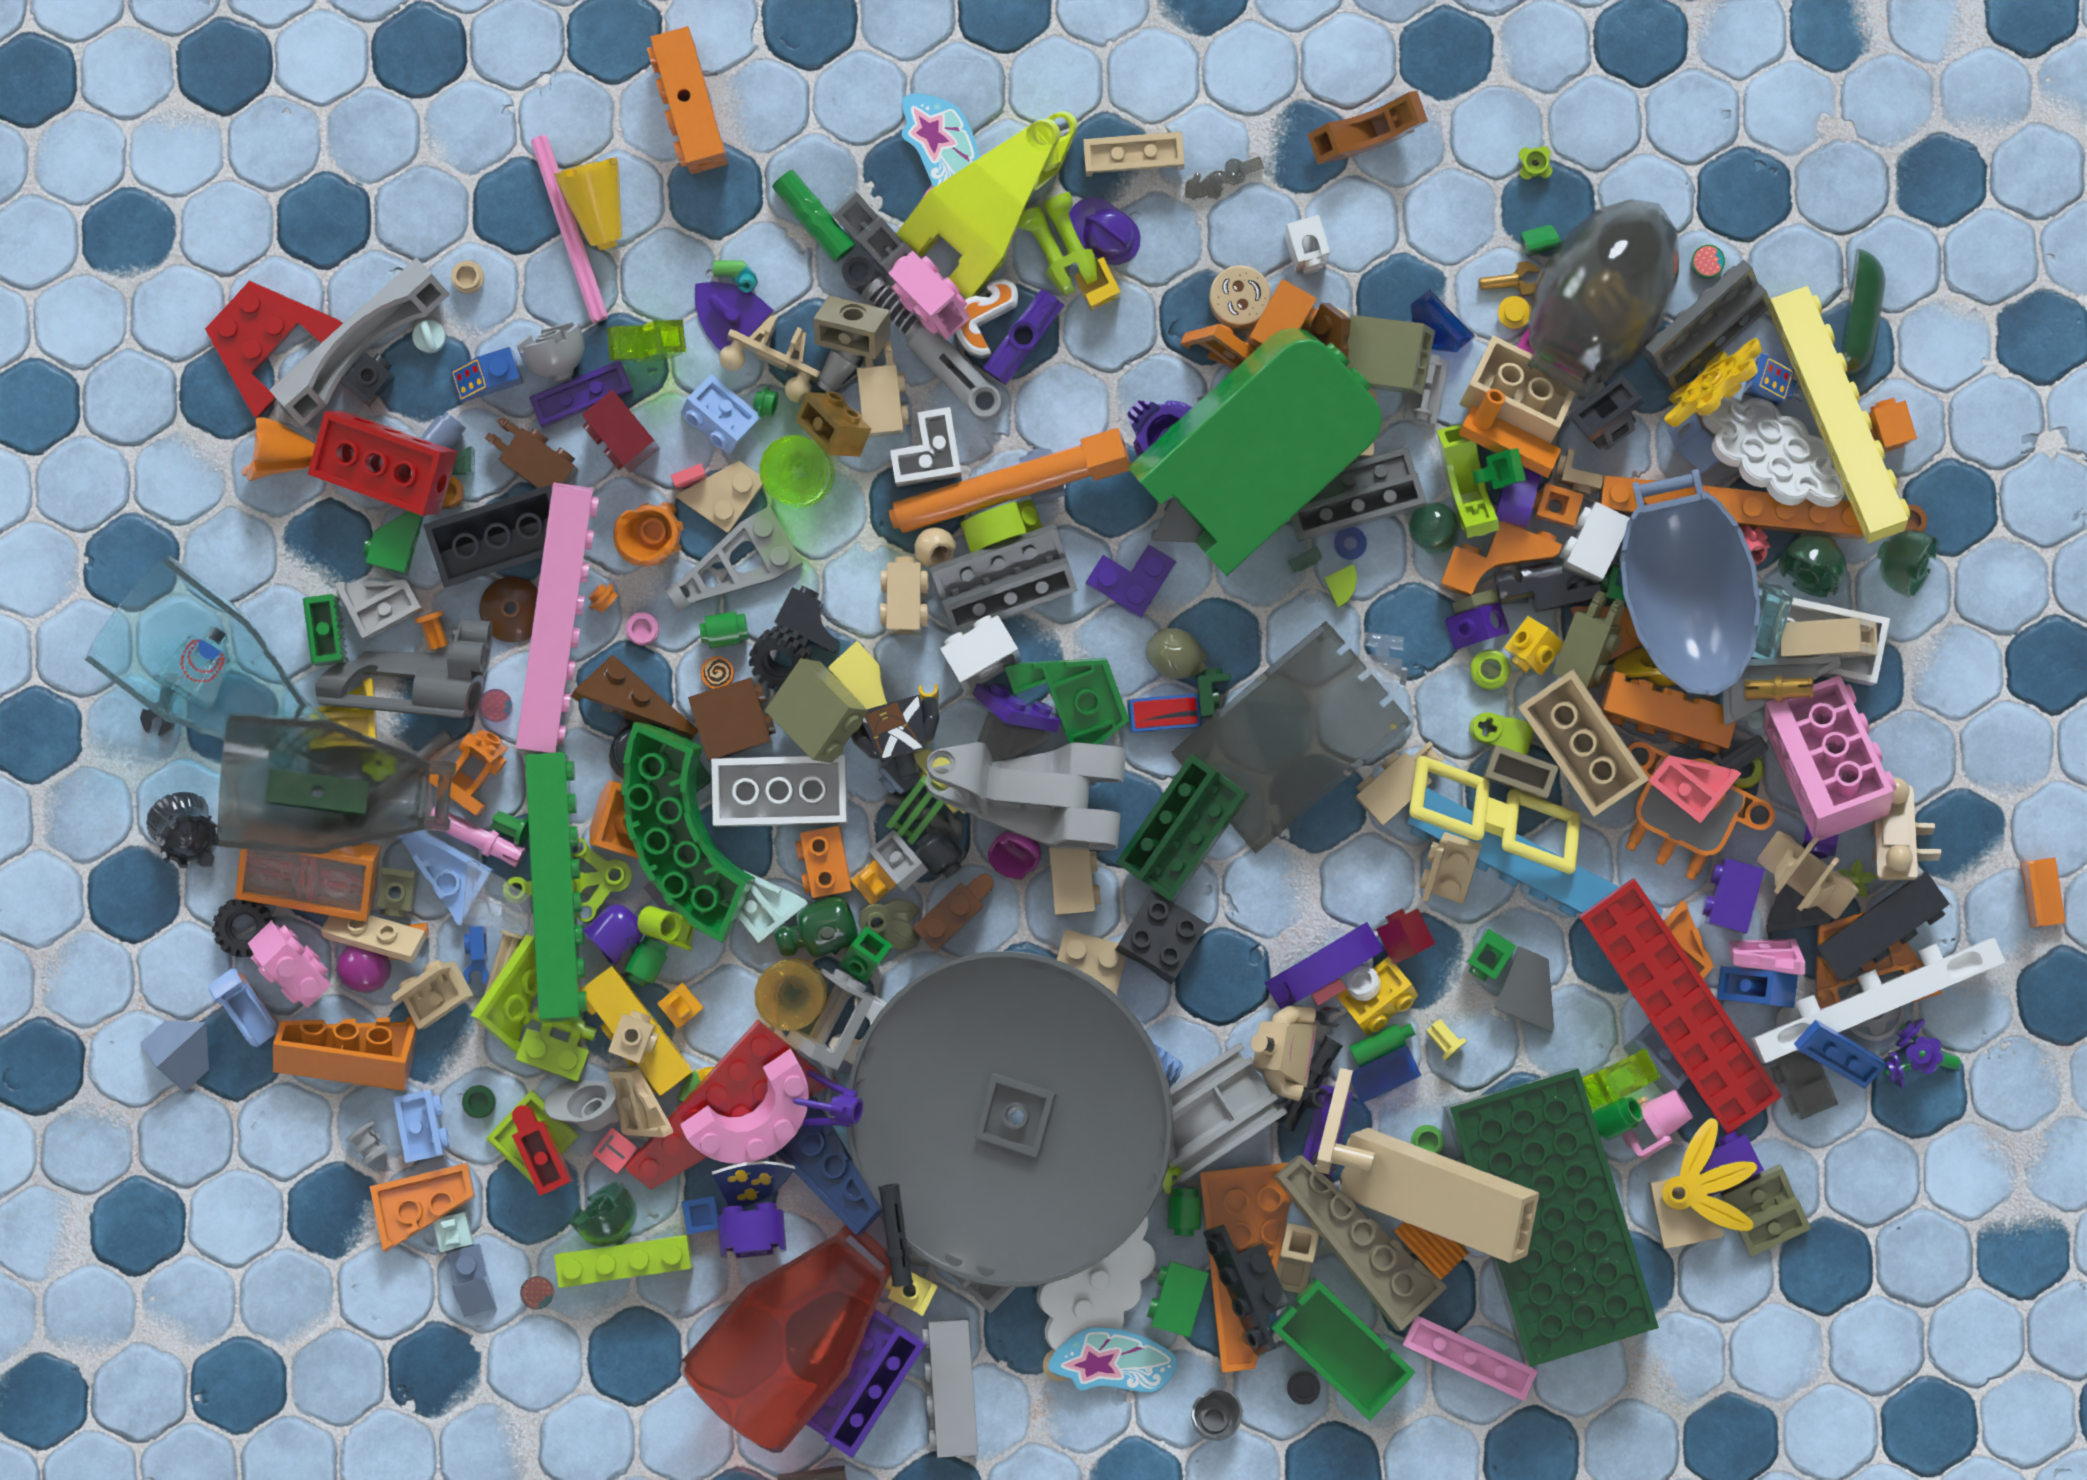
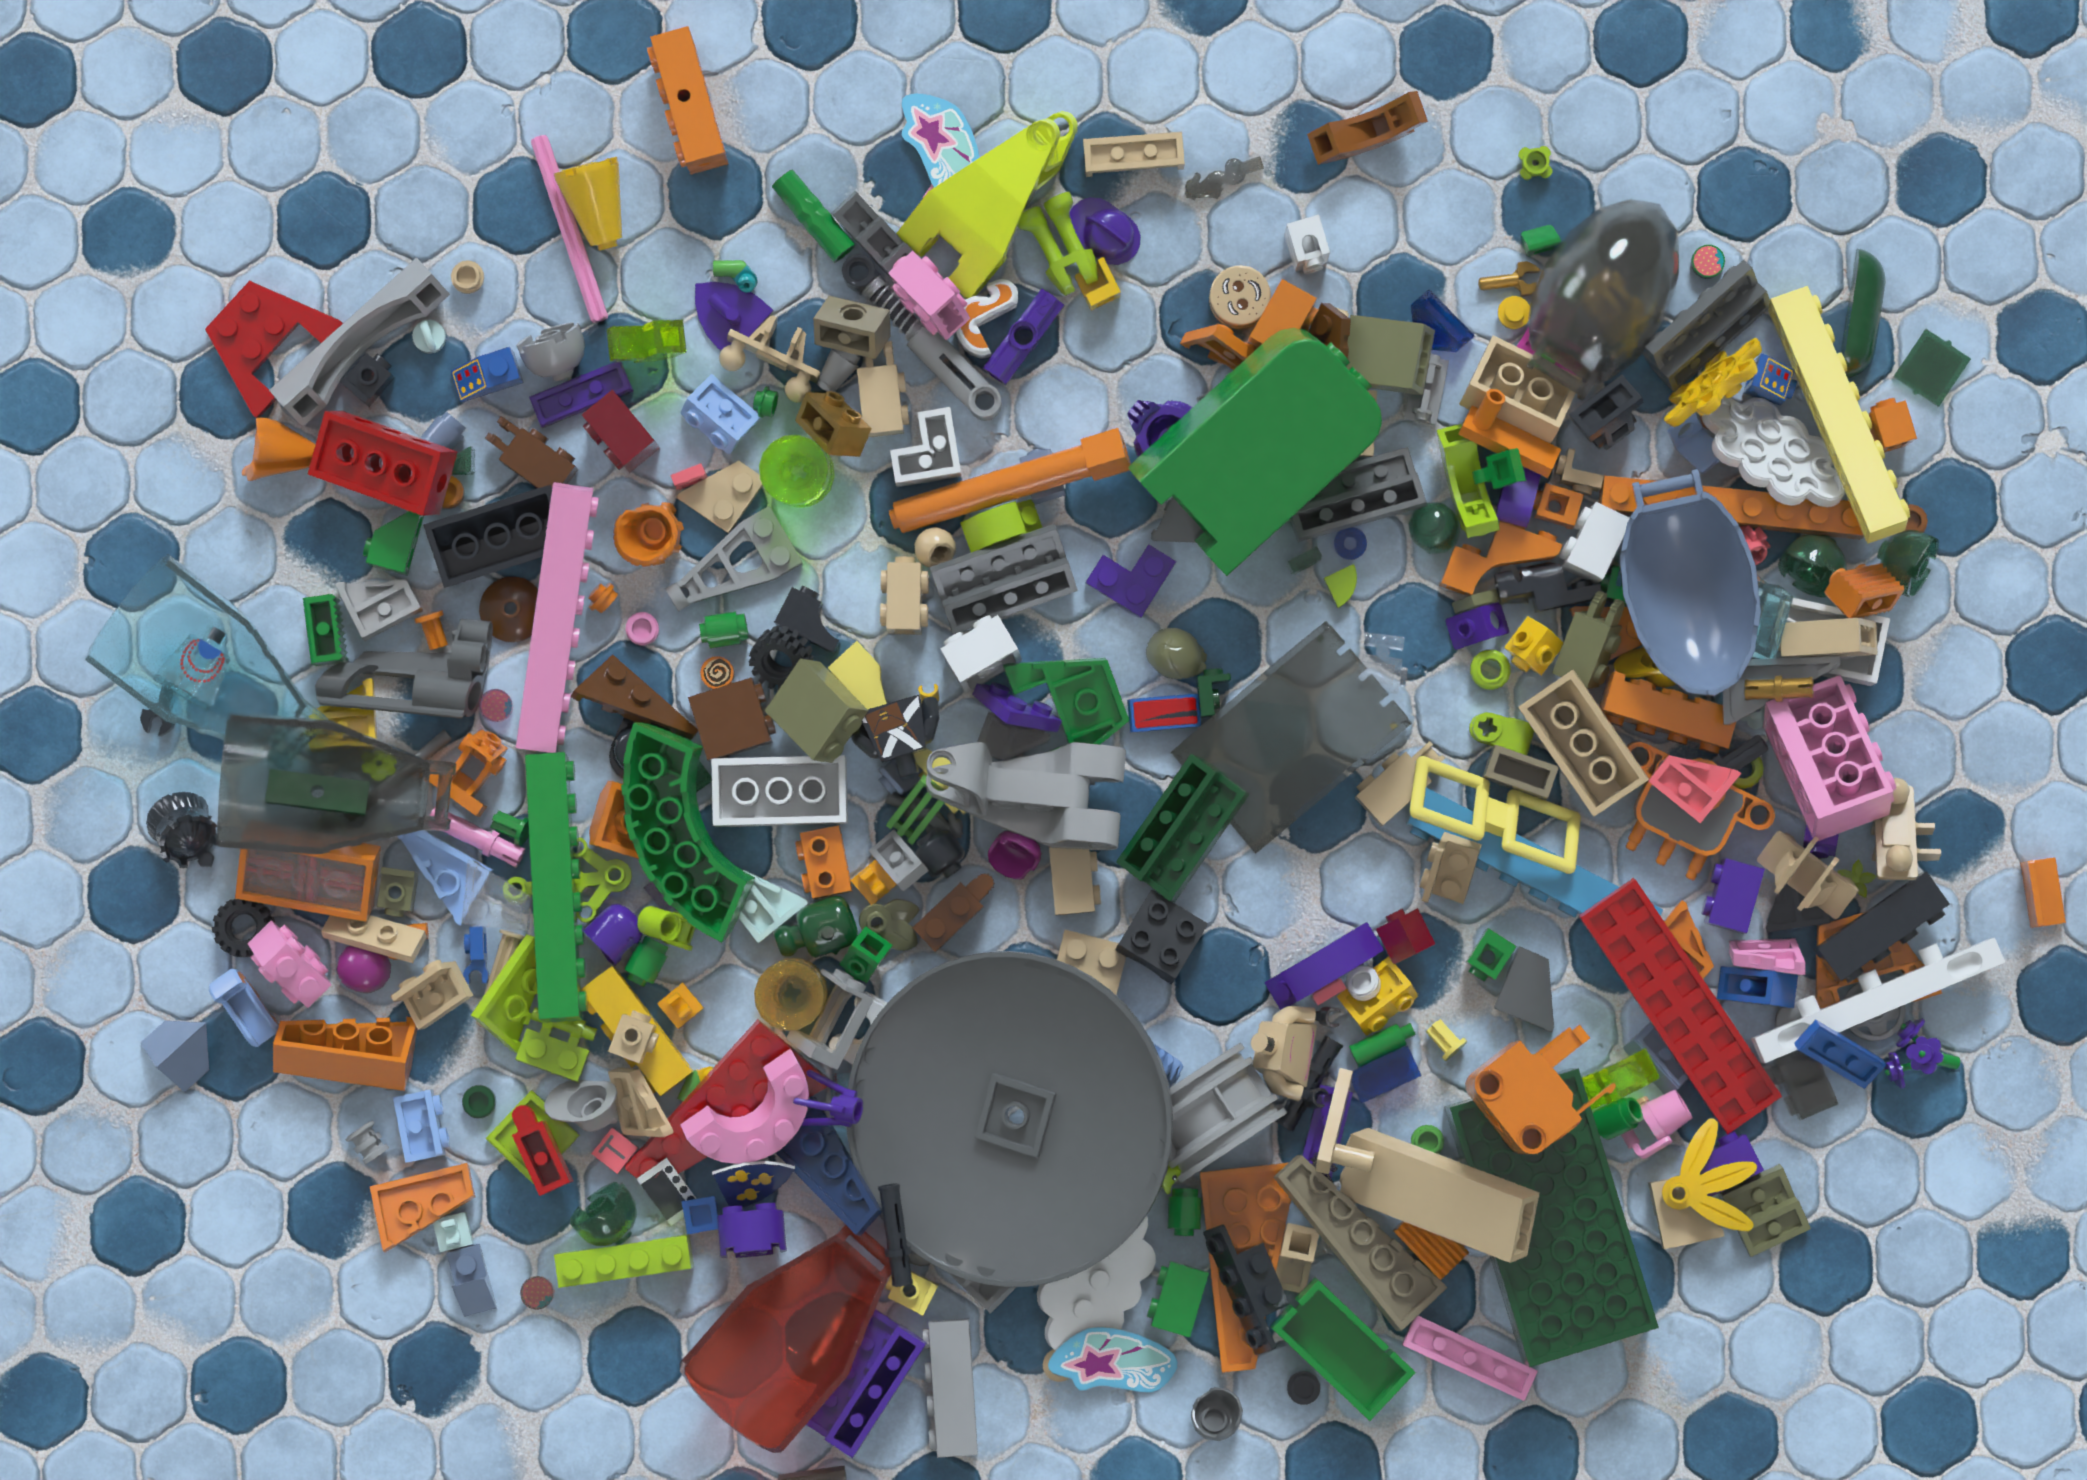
none -> black sticker [637,1158,696,1226]
none -> orange piece [1465,1025,1616,1154]
none -> orange brick [1824,563,1904,618]
none -> clear green piece [1893,329,1971,407]

